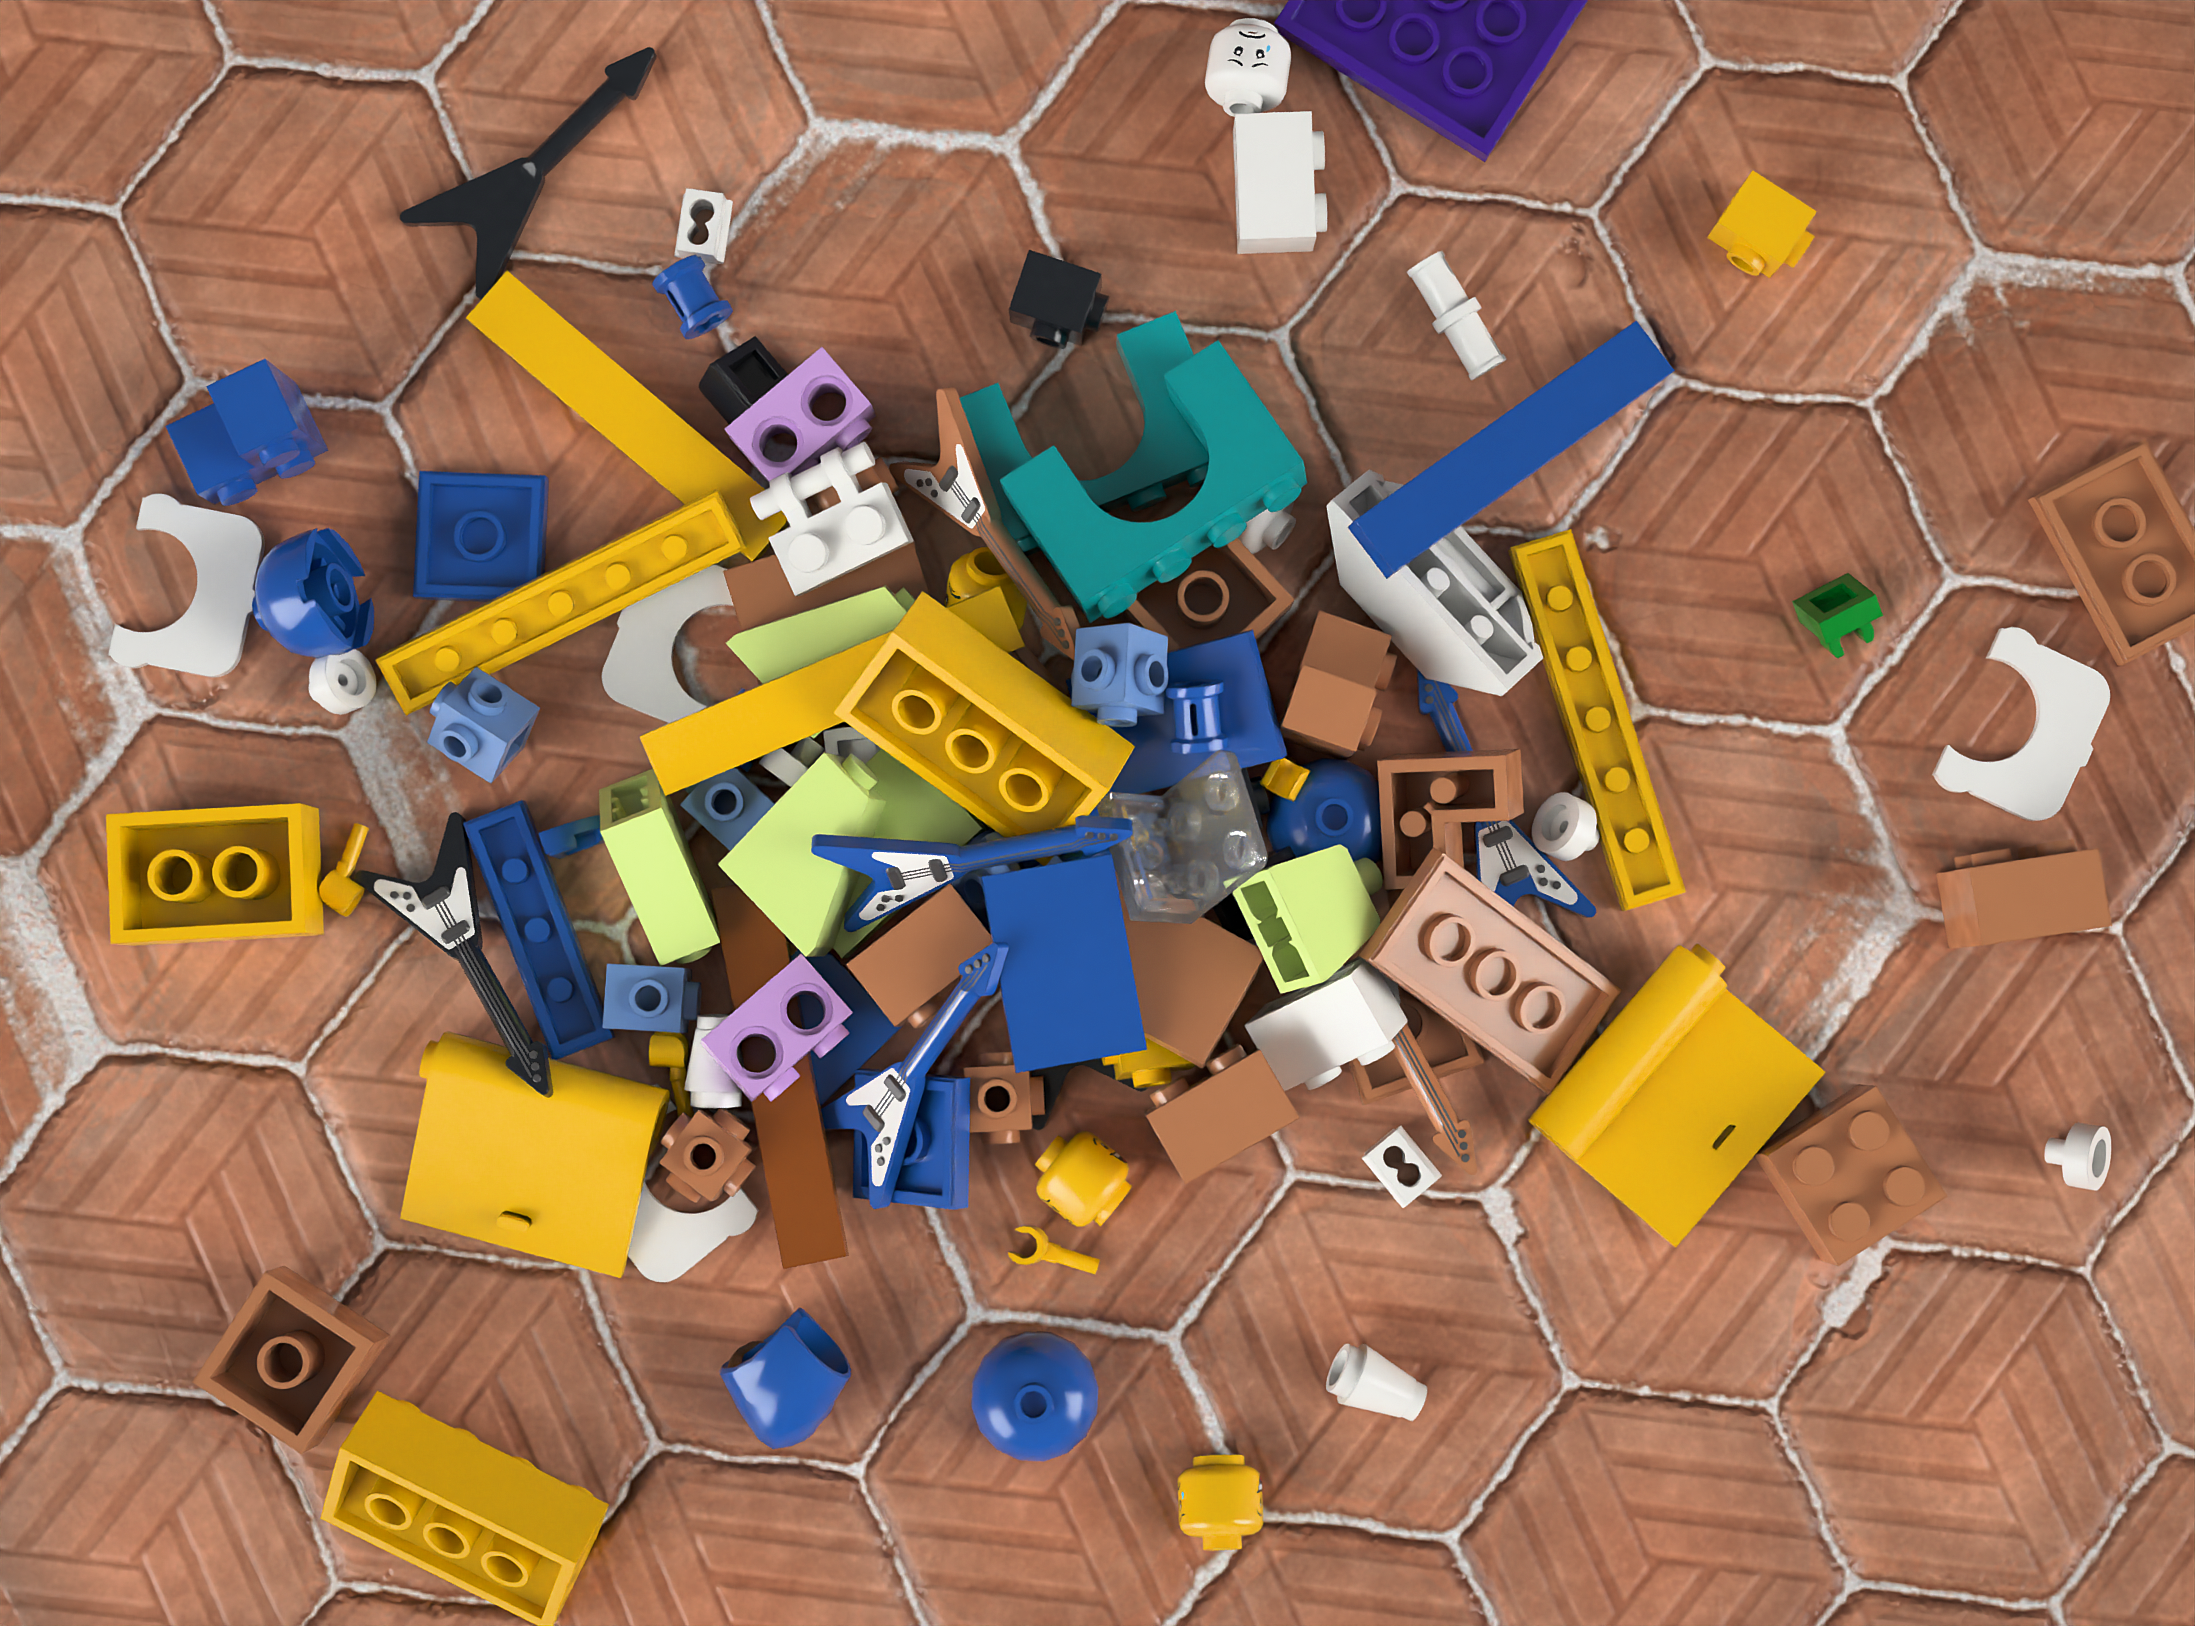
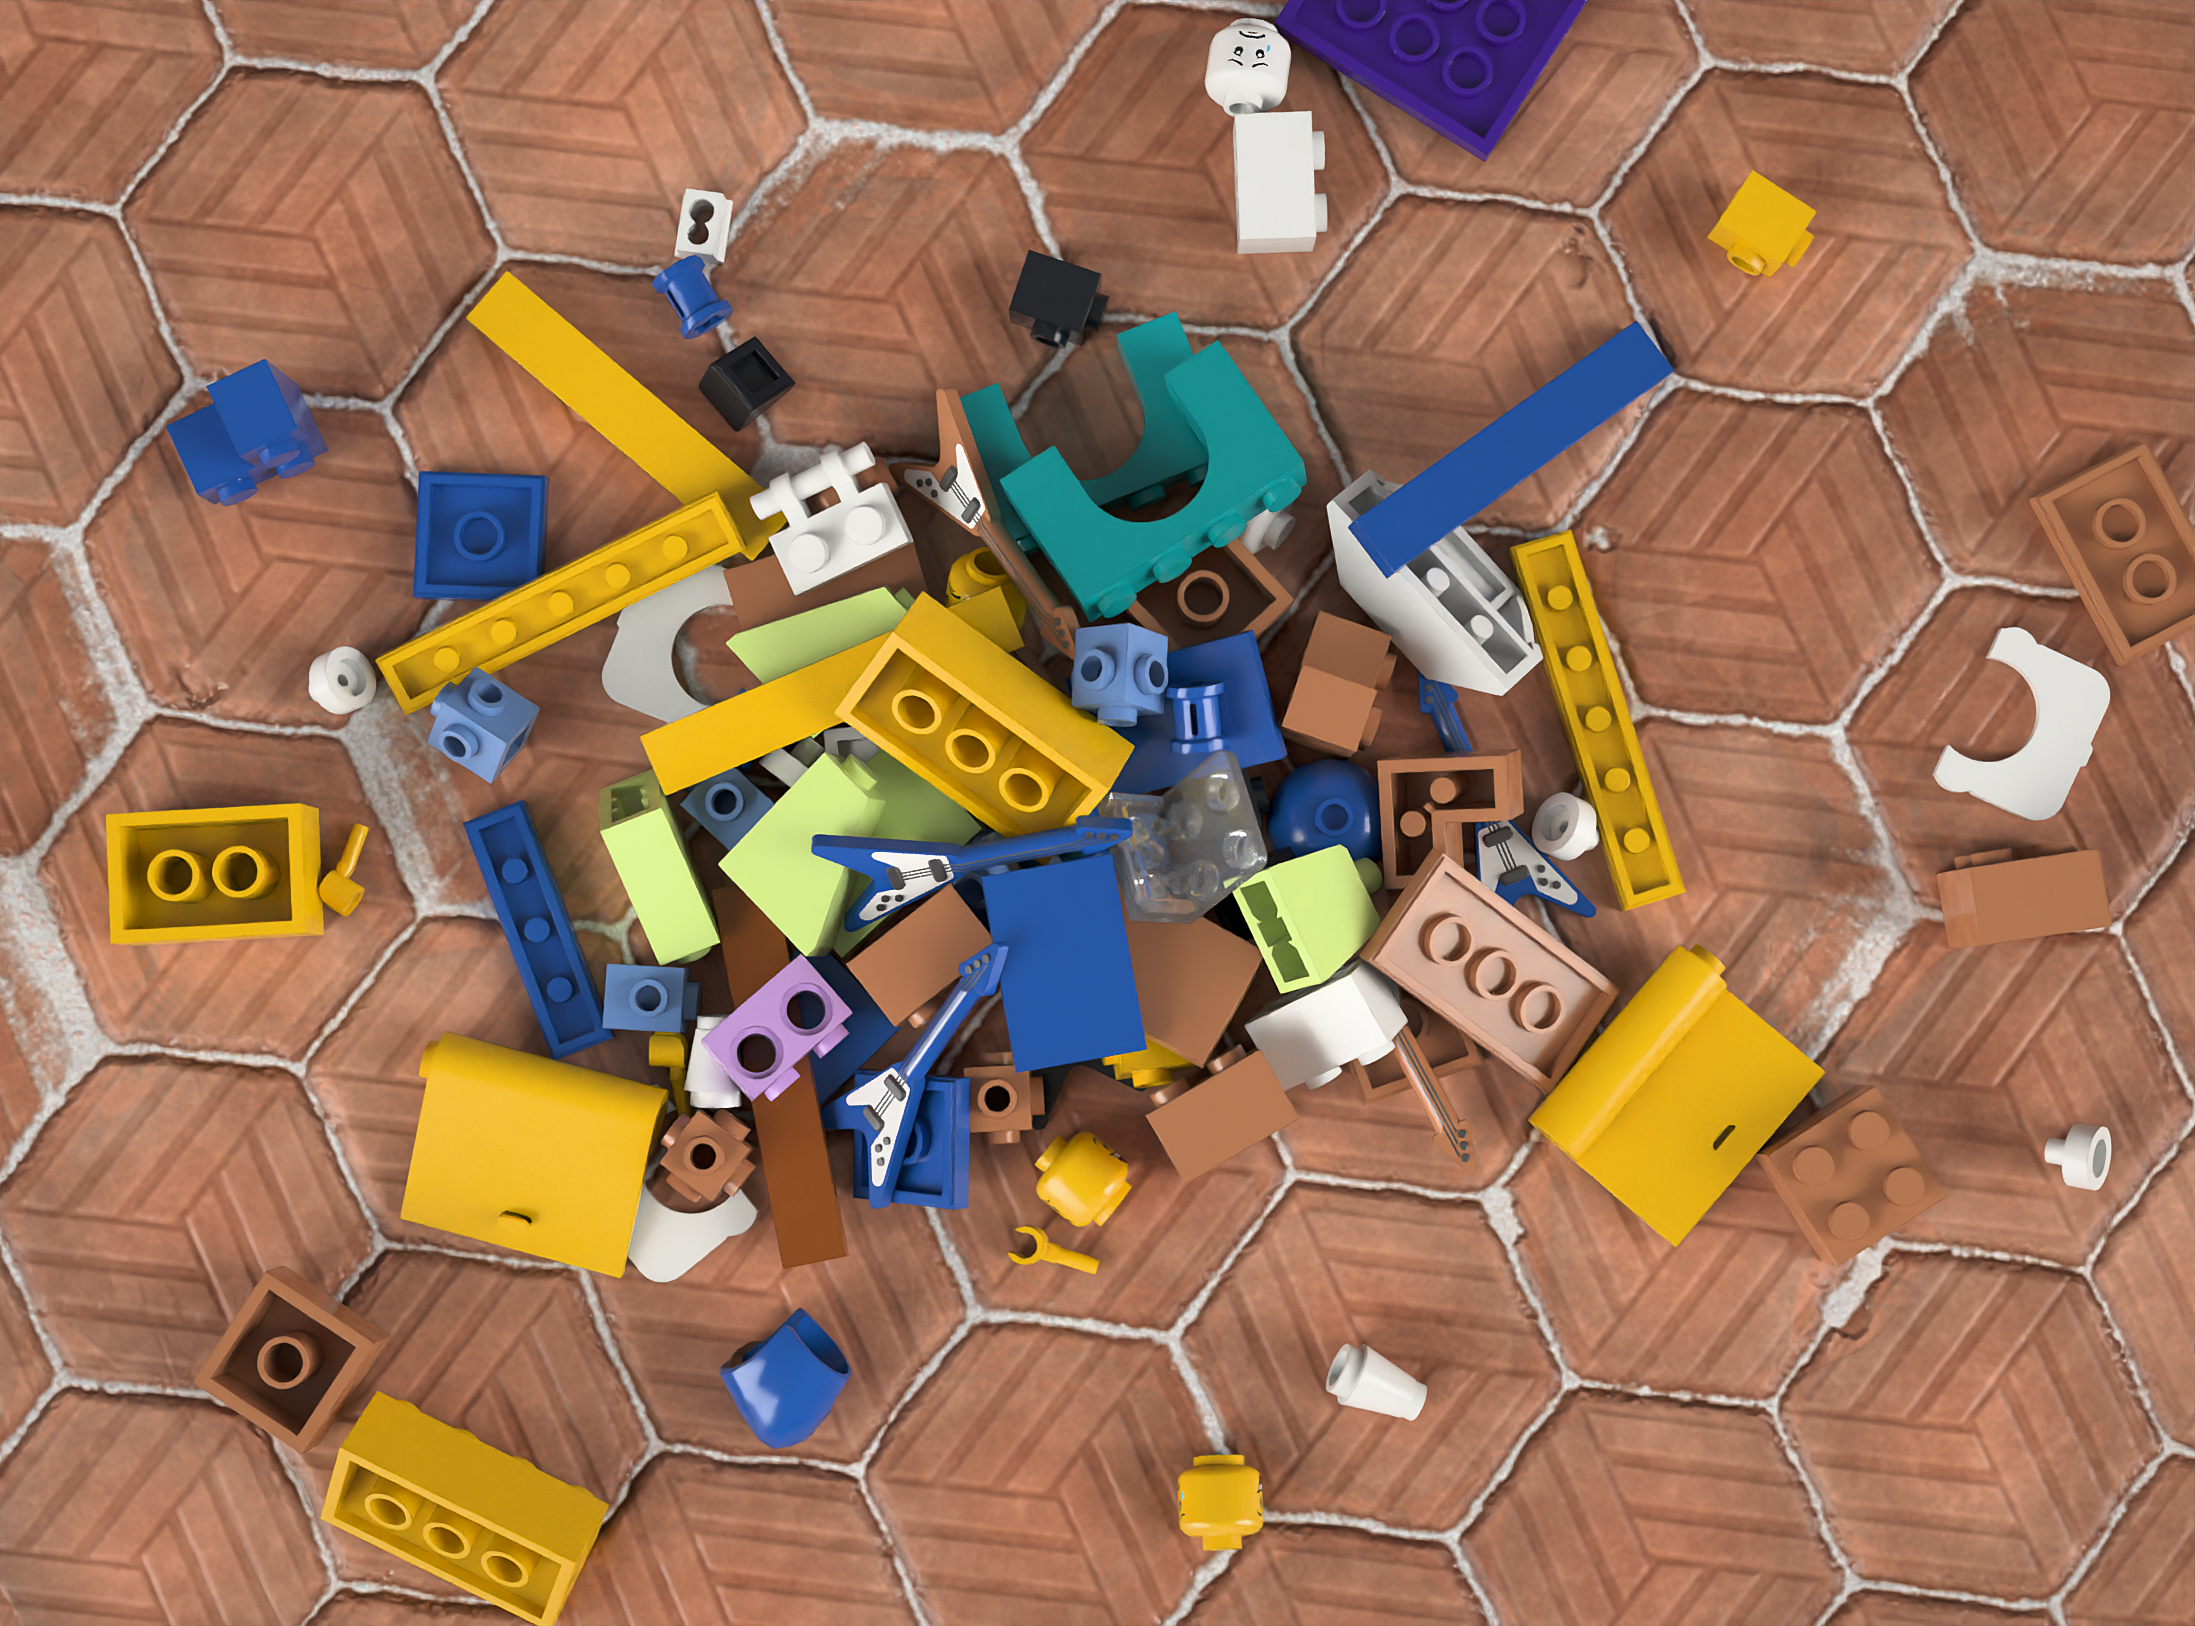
white piece [108,494,265,677] -> none
blue cylinder [252,528,374,659] -> none
piece [355,812,553,1098] -> none
black piece [400,47,657,300] -> none
blue tile [538,815,605,859] -> none
lavender brick [725,347,876,483] -> none
blue cylinder [971,1331,1099,1462] -> none
yellow hand [1260,757,1310,802] -> none
white piece [1362,1126,1442,1208] -> none
white pin [1407,251,1507,381] -> none
green tile [1792,573,1883,658] -> none

